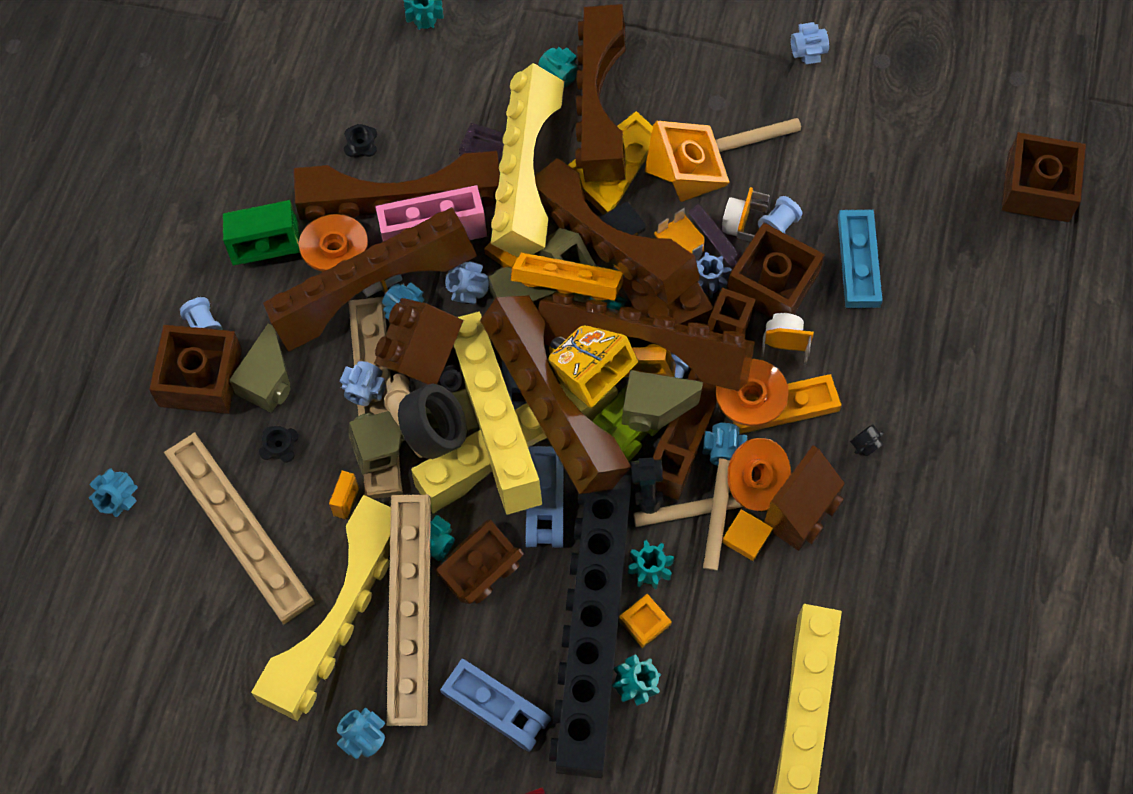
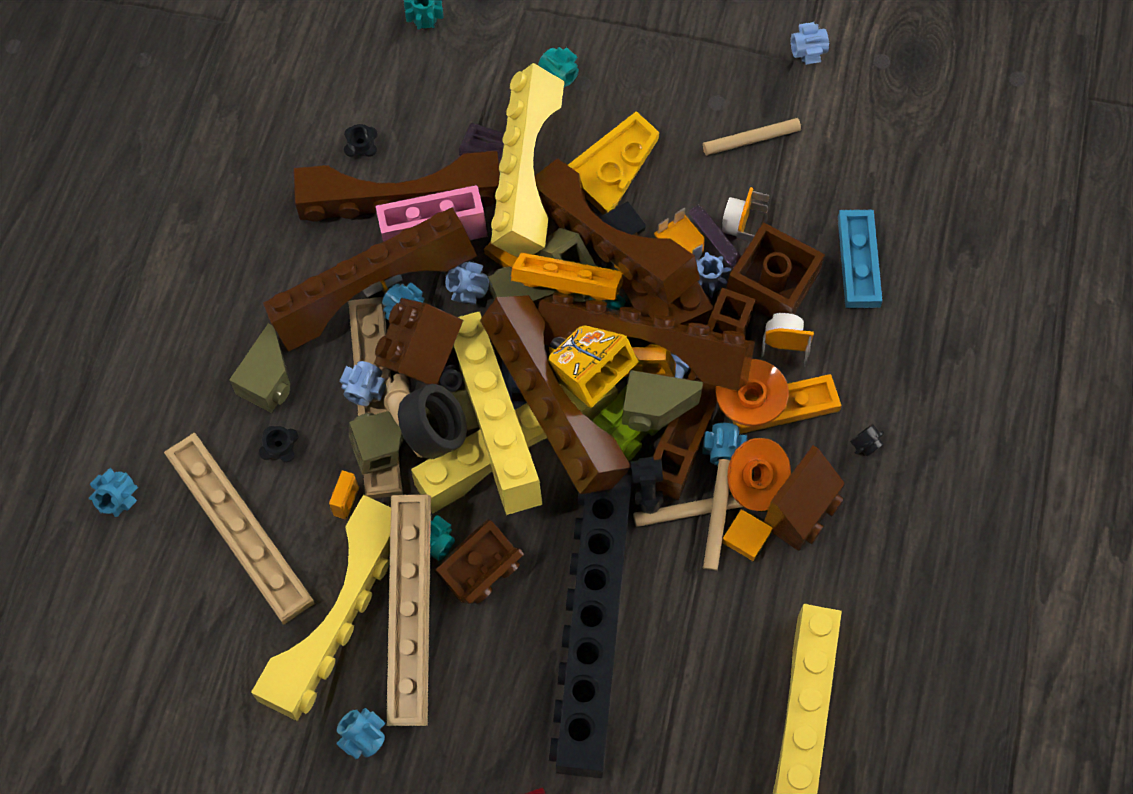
reddish brown brick [149,324,242,414] -> none
light blue bush [180,297,223,330] -> none
green brick [223,200,300,266] -> none
orange dish [299,214,368,272] -> none
medium blue plate [440,658,551,752] -> none
medium blue plate [526,446,563,548] -> none
reddish brown arch [575,4,626,182] -> none
teal gear [612,655,661,706] -> none
light orange tile [618,594,672,648] -> none
teal gear [628,540,674,589] -> none
light orange slope [644,121,729,202] -> none
light blue bush [758,196,803,233] -> none
reddish brown brick [1001,132,1086,222] -> none

